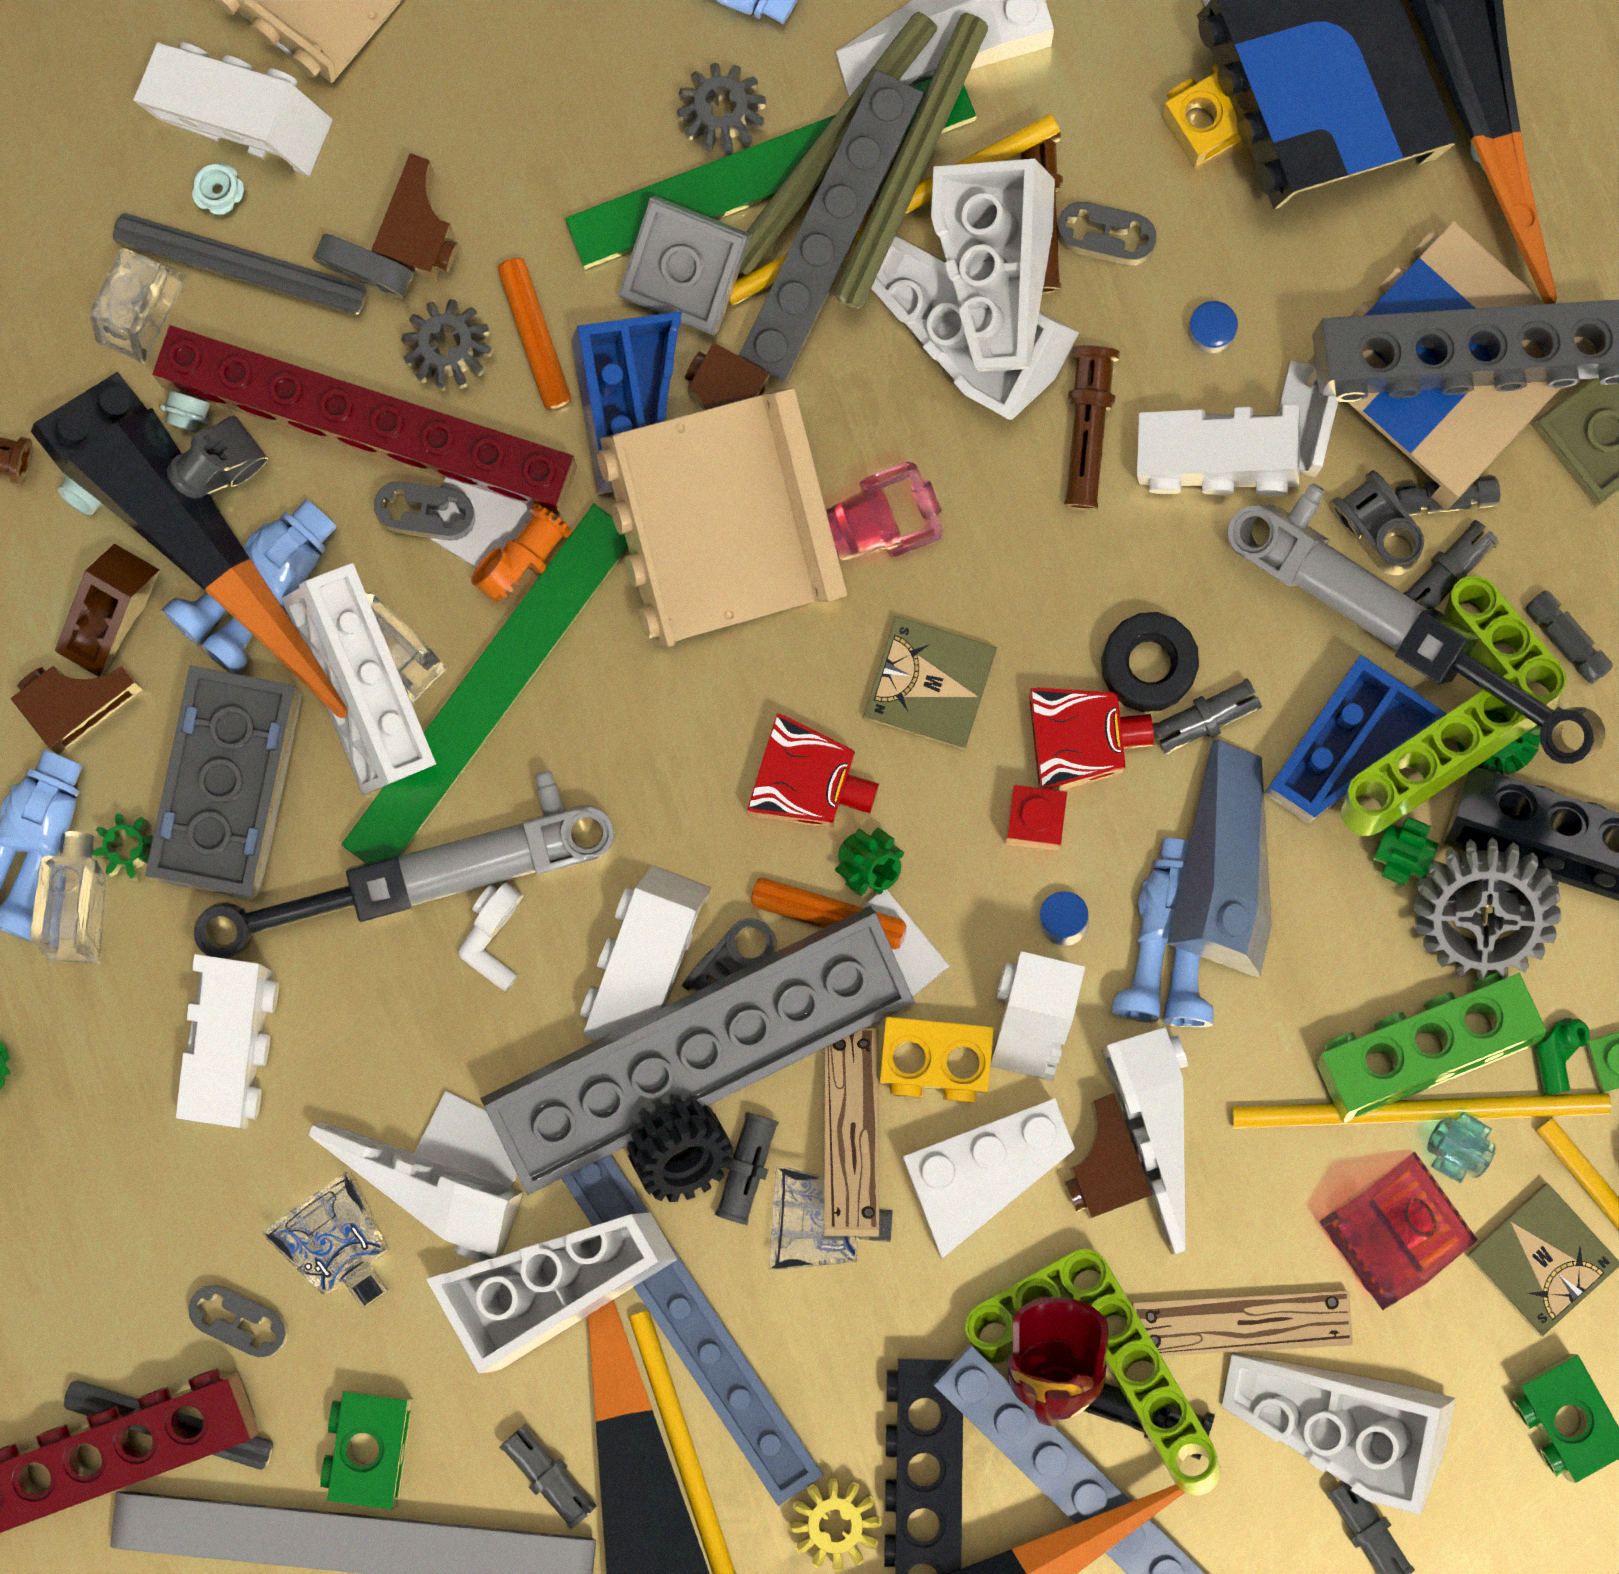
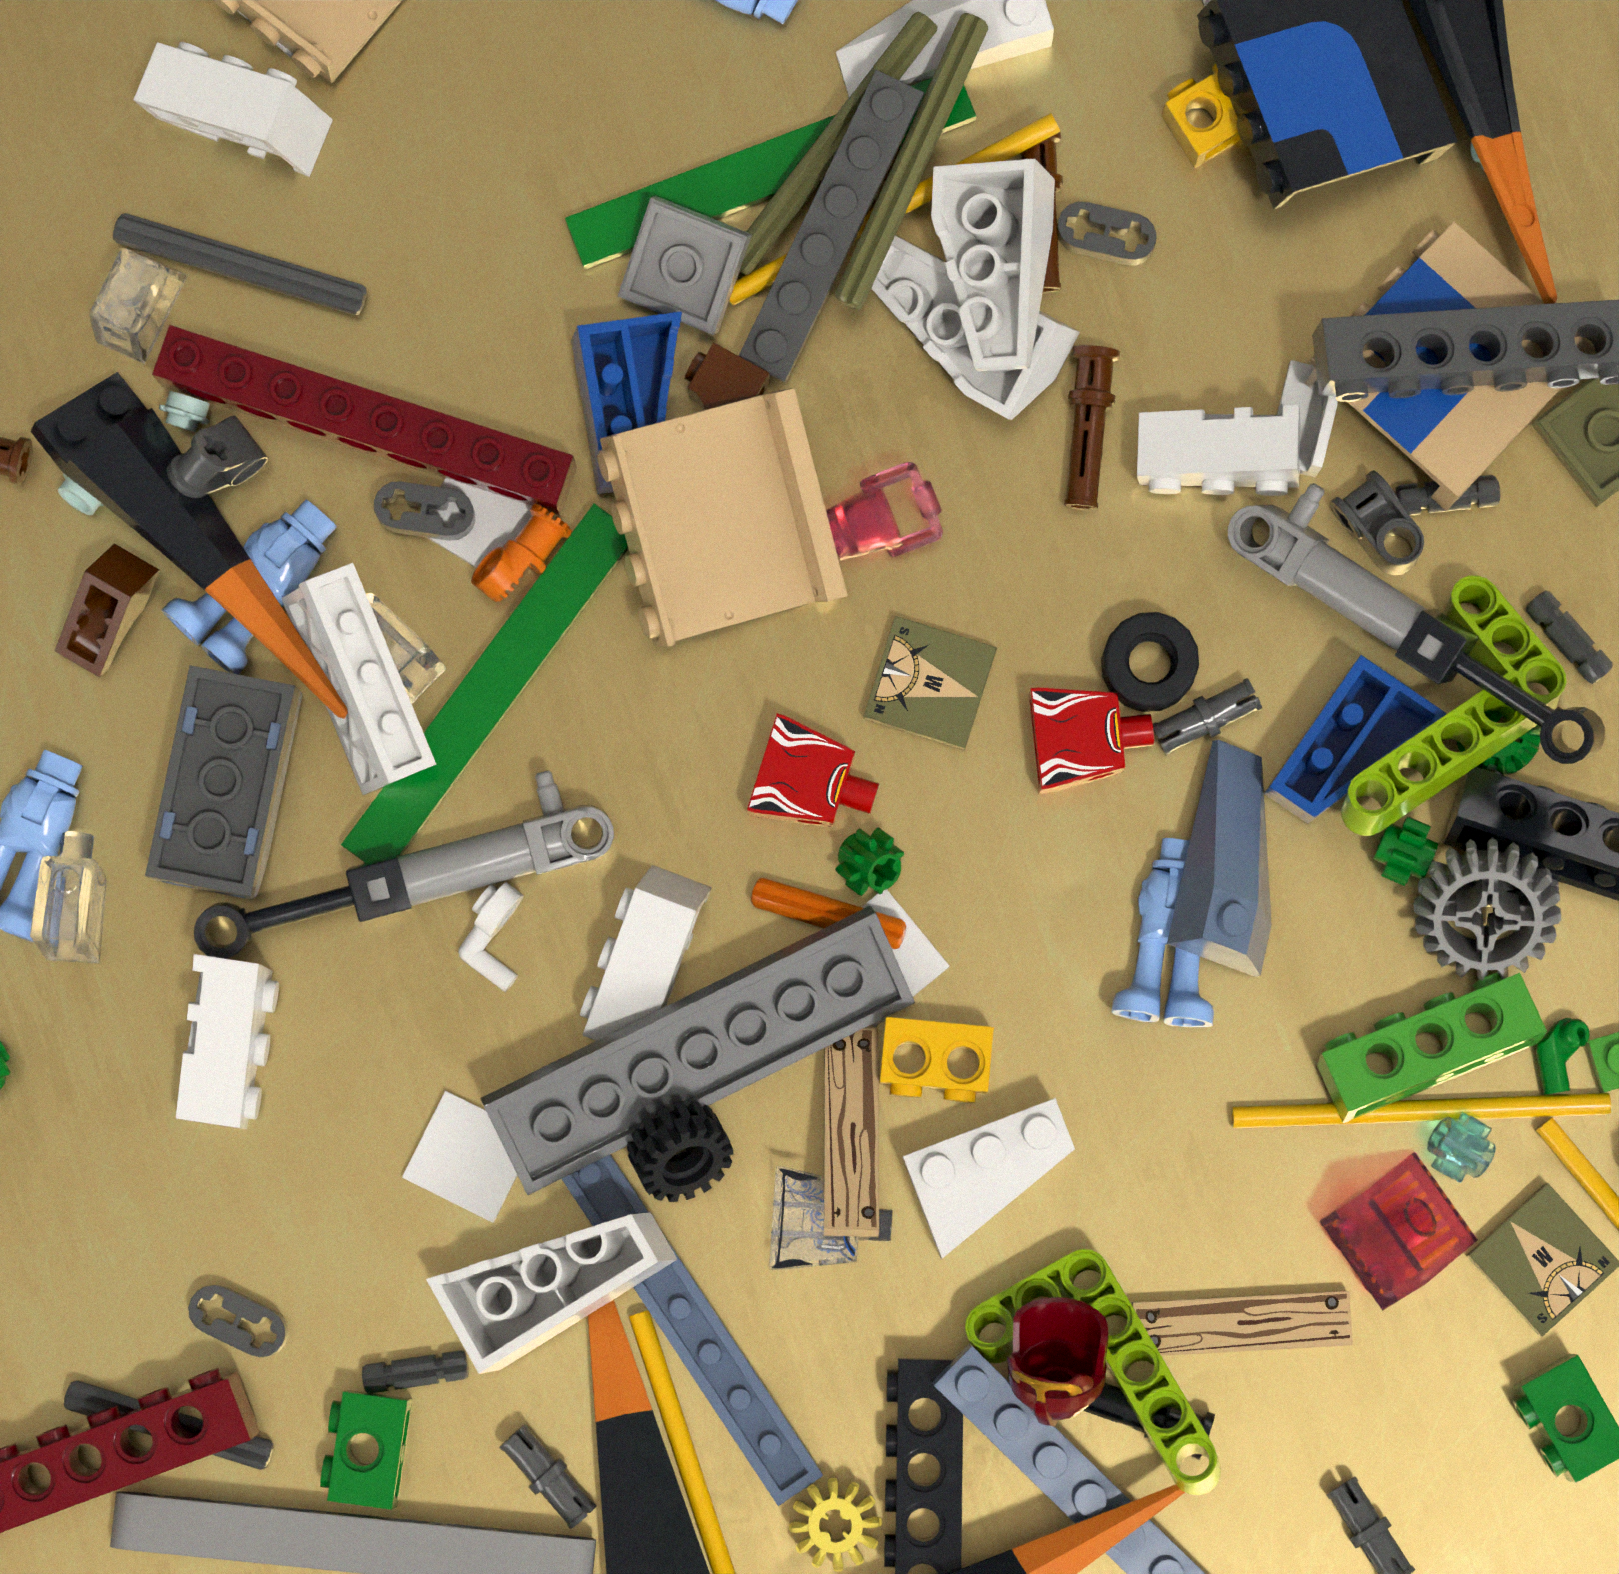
reddish brown arch [10,666,143,755] -> none
green gear [92,813,153,881] -> none
light aqua plate [192,163,244,215] -> none
clear torso [262,1172,390,1308] -> none
white wedge [309,1122,523,1262] -> none
dark grey beam [312,234,414,299] -> none
reddish brown arch [371,153,458,284] -> none
dark grey gear [401,299,492,391] -> none
orange axle [498,257,571,410] -> none
dark grey gear [677,62,766,154] -> none
dark grey piece [682,918,777,991] -> none
dark grey pin [714,1112,779,1225] -> none
white wedge [990,951,1085,1081] -> none
red brick [1005,785,1067,851] -> none
blue piece [1040,891,1089,945] -> none
reddish brown arch [1065,1093,1152,1219] -> none
white wedge [1101,1027,1188,1255] -> none
blue piece [1188,301,1238,353] -> none
white wedge [1222,1353,1456,1515] -> none
dark grey pin [1403,520,1499,610] -> none
none -> dark grey axle [362,1350,469,1394]

